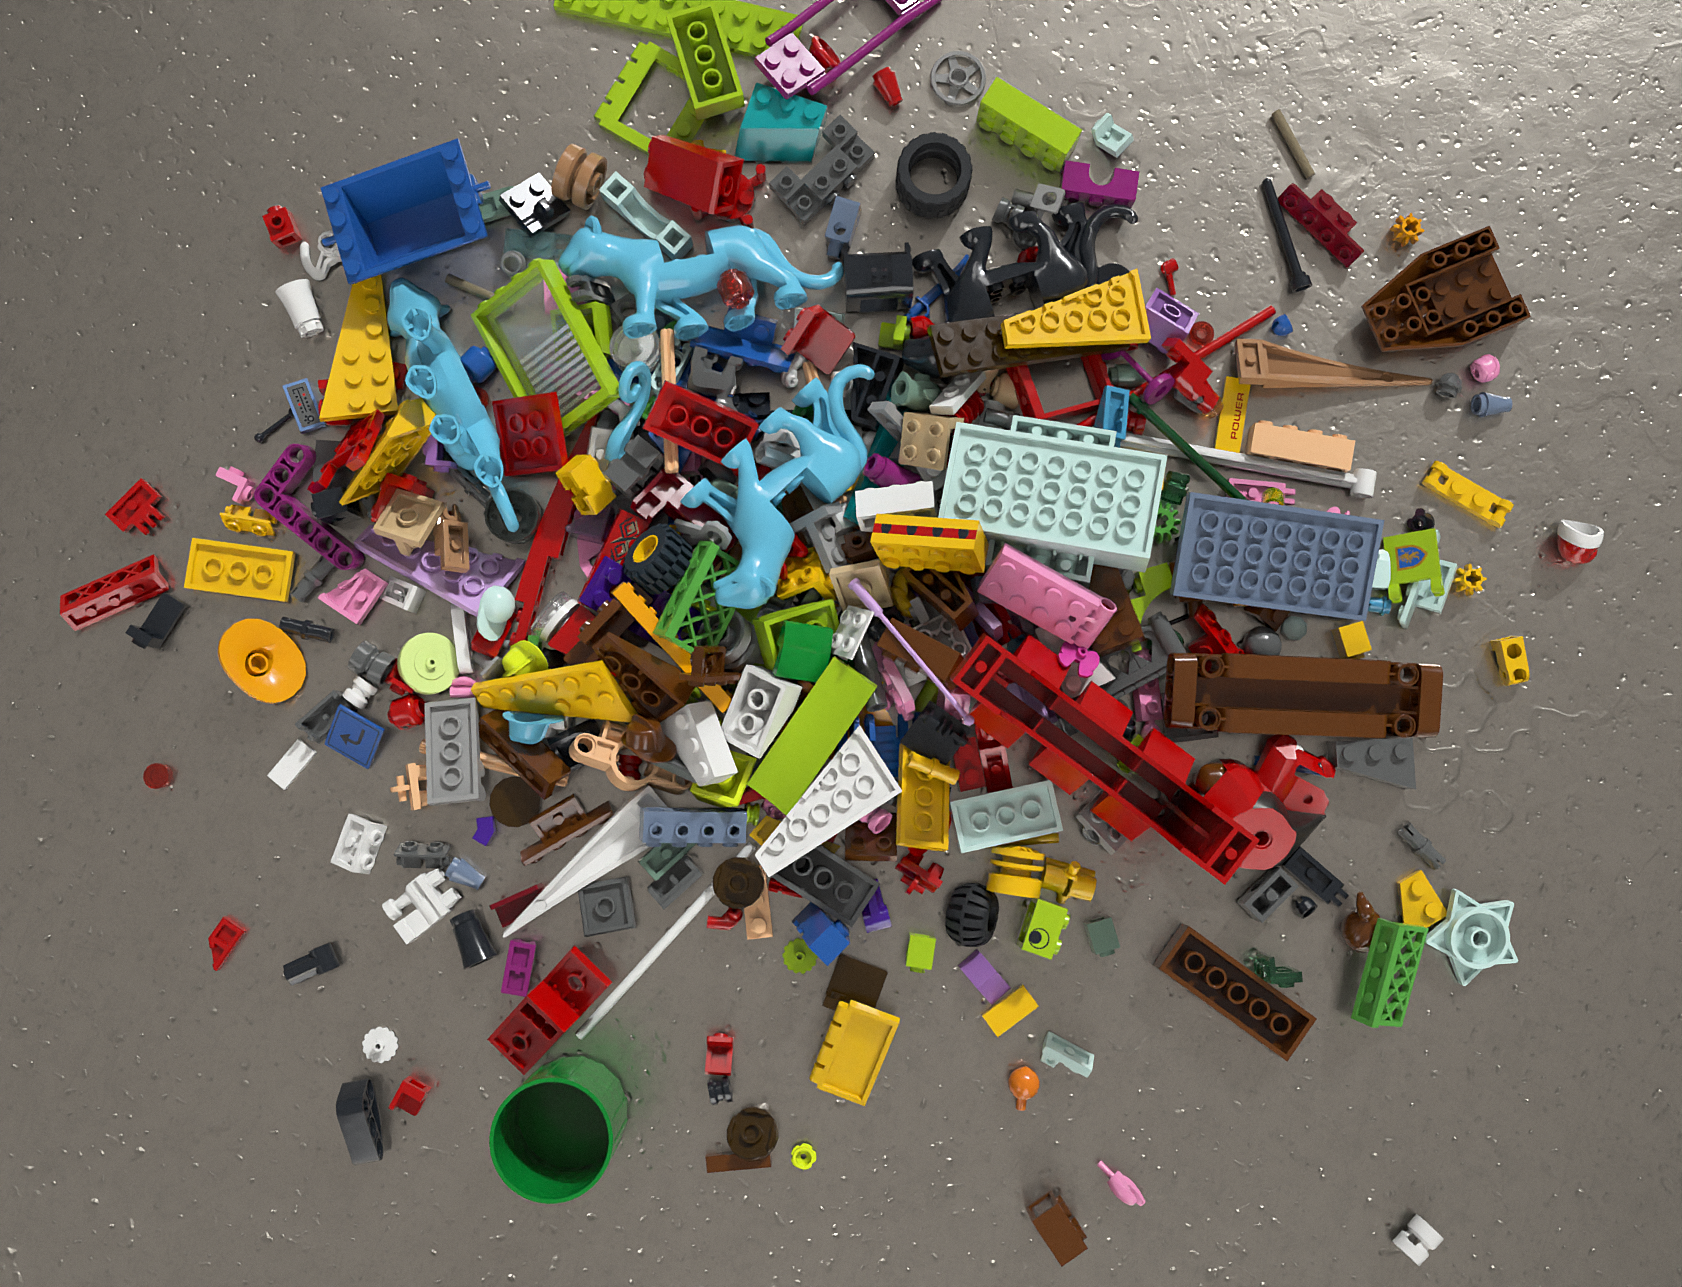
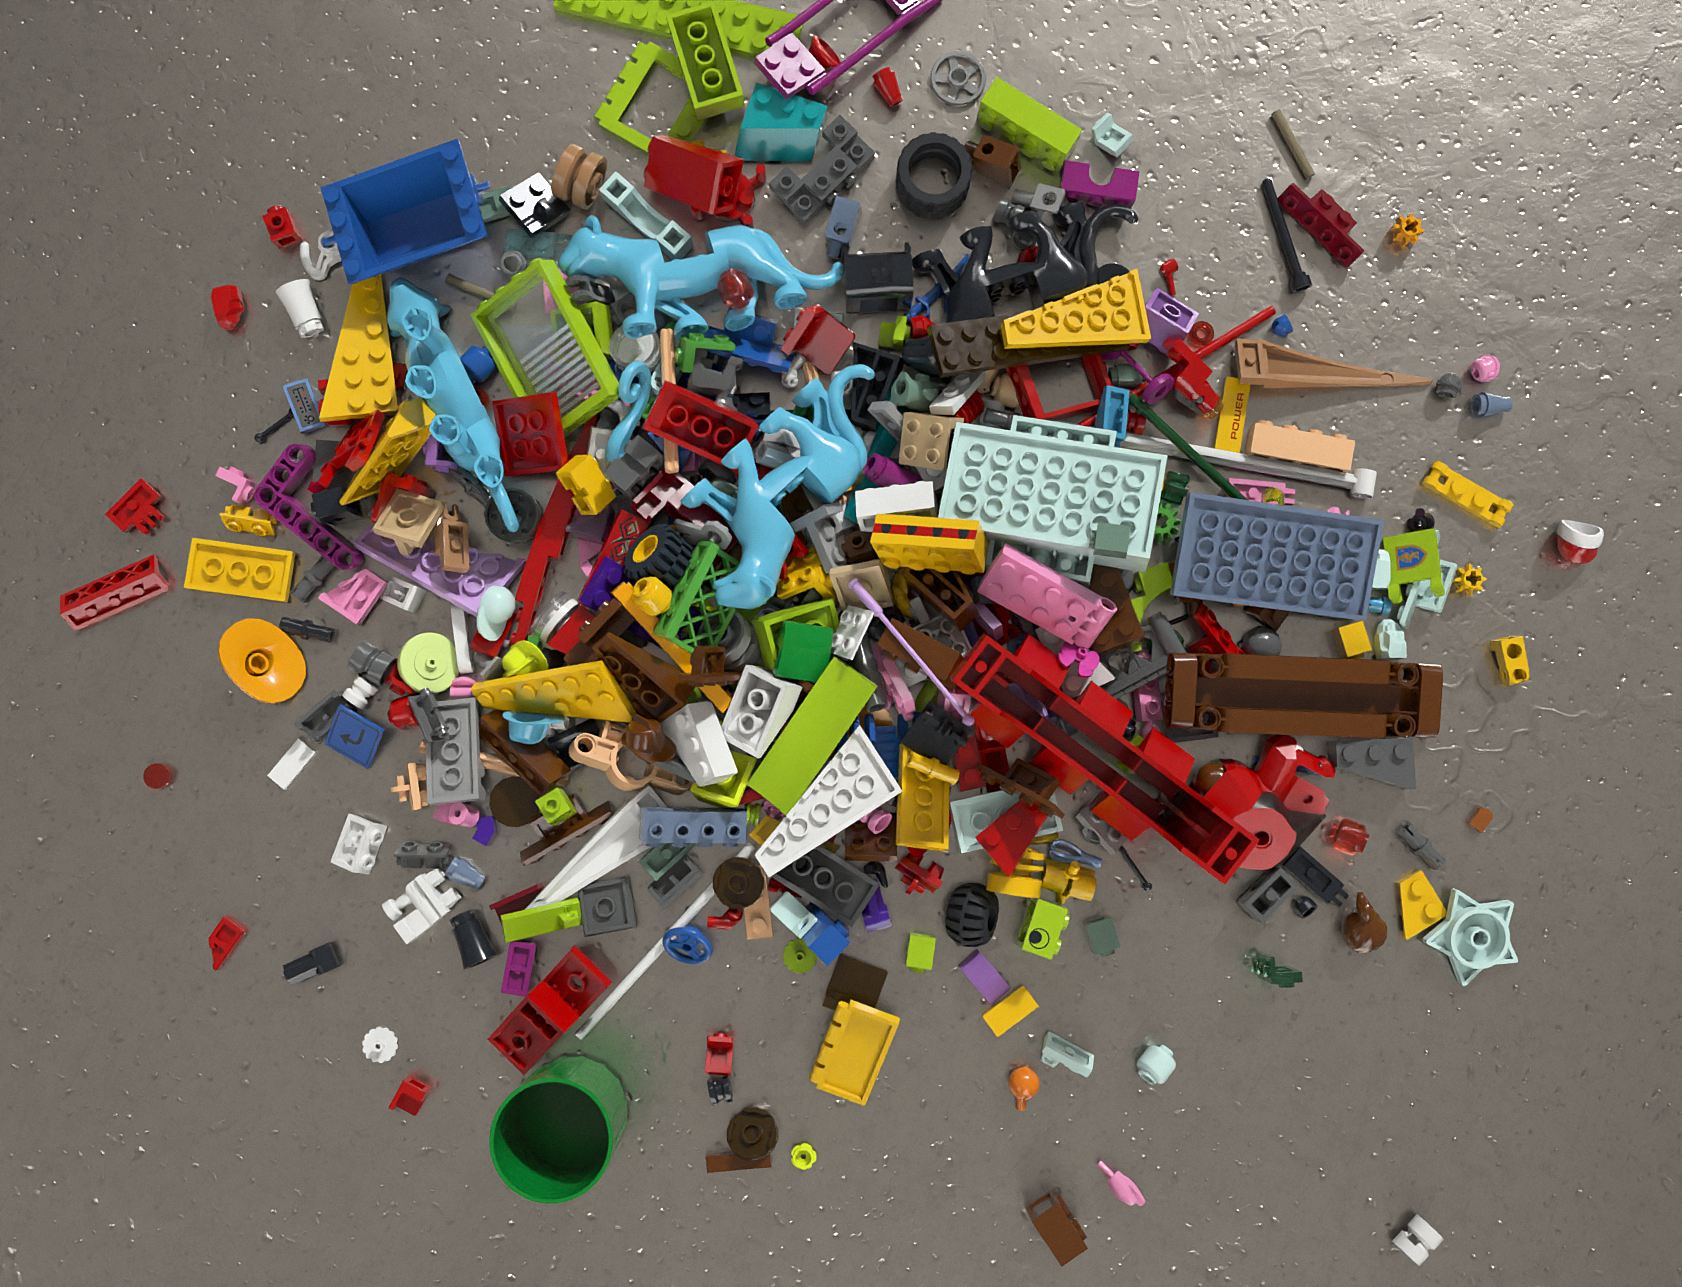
black bracket [125,593,186,649] -> none
black beam [336,1078,383,1165] -> none
red wheel [617,754,642,780] -> none
reddish brown brick [1153,923,1317,1062] -> none
light aqua tile [1280,616,1307,641] -> none
bright green fence [1351,918,1429,1028] -> none
reddish brown wedge [1361,226,1531,352] -> none
none -> red rock [211,285,245,331]
none -> dark grey hinge [408,688,450,743]
none -> bright pink leg [433,802,479,828]
none -> lime hinge [500,898,582,943]
none -> lime brick [535,787,577,826]
none -> yellow head [632,576,672,616]
none -> blue piece [662,926,712,964]
none -> bright green bracket [674,333,736,373]
none -> light aqua bracket [770,891,818,939]
none -> black animal [863,862,888,888]
none -> reddish brown torso [964,135,1021,189]
none -> reddish brown bracket [975,757,1065,819]
none -> red wing [975,800,1048,879]
none -> light blue piece [1049,839,1102,868]
none -> sand green brick [1089,522,1131,559]
none -> black hinge [1118,846,1152,891]
none -> light aqua head [1137,1045,1176,1085]
none -> clear red head [1329,818,1370,856]
none -> light aqua rock [1374,619,1407,660]
none -> dark orange piece [1467,807,1493,833]

